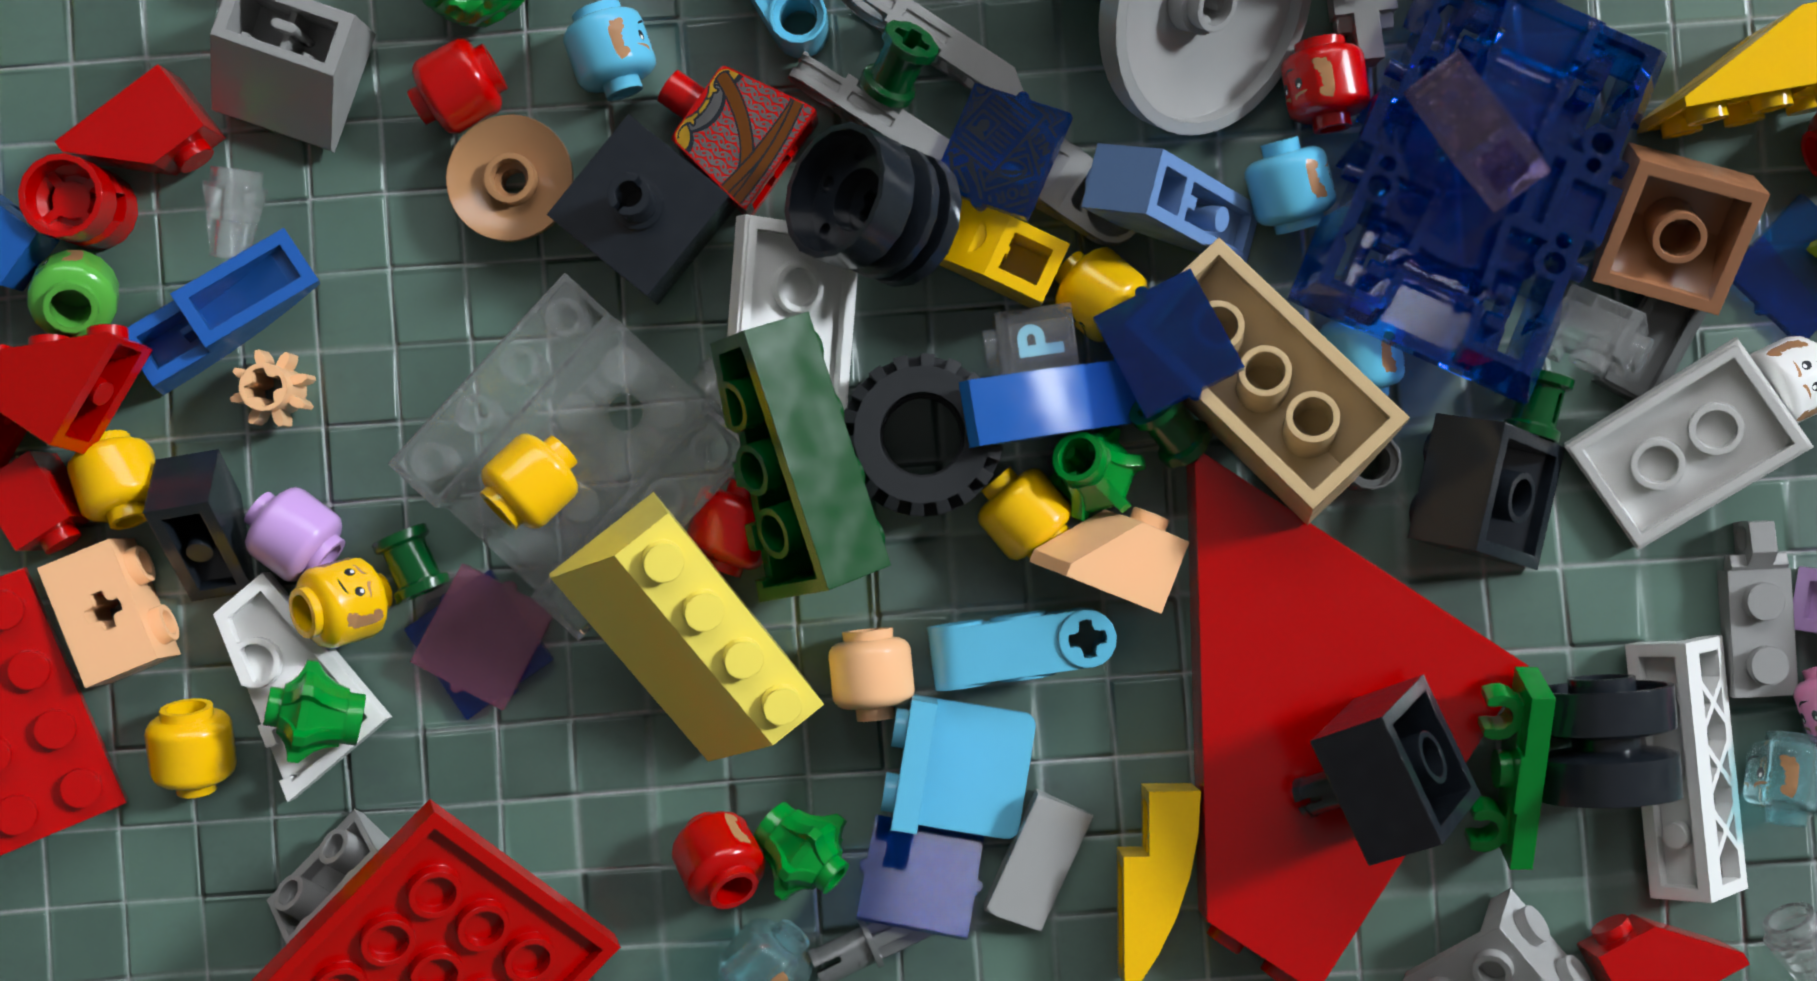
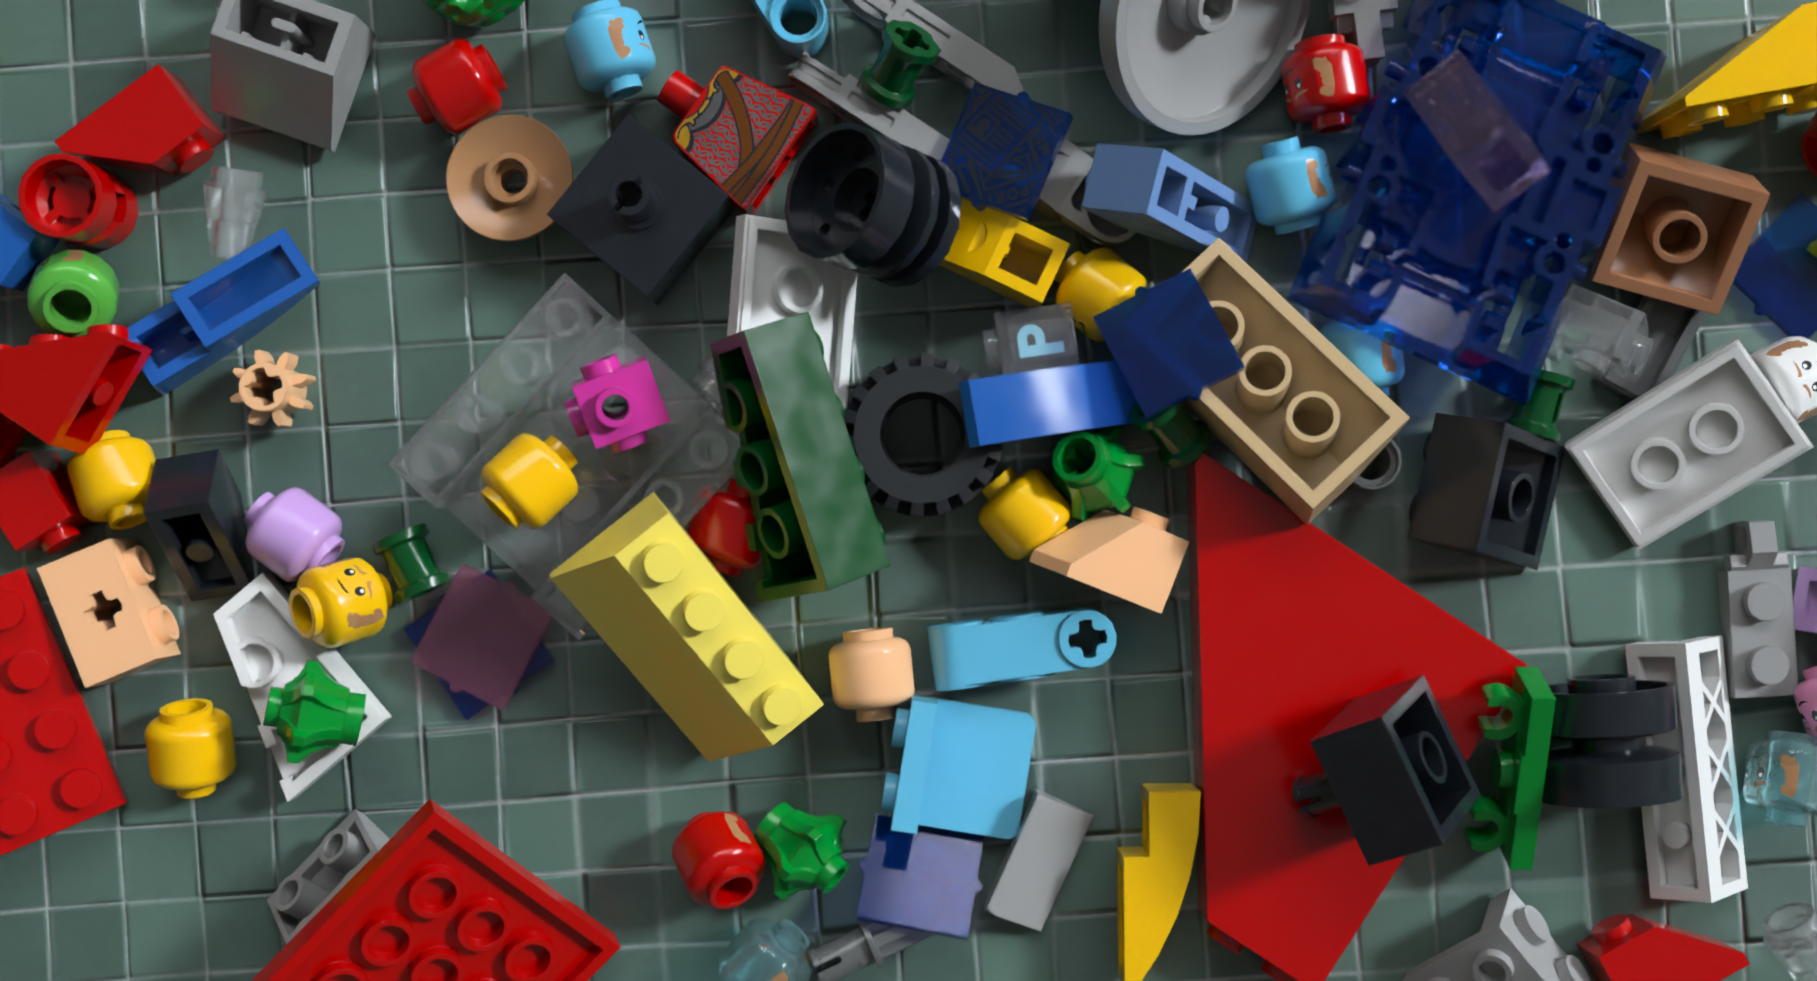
none -> dark pink brick [564,354,671,453]

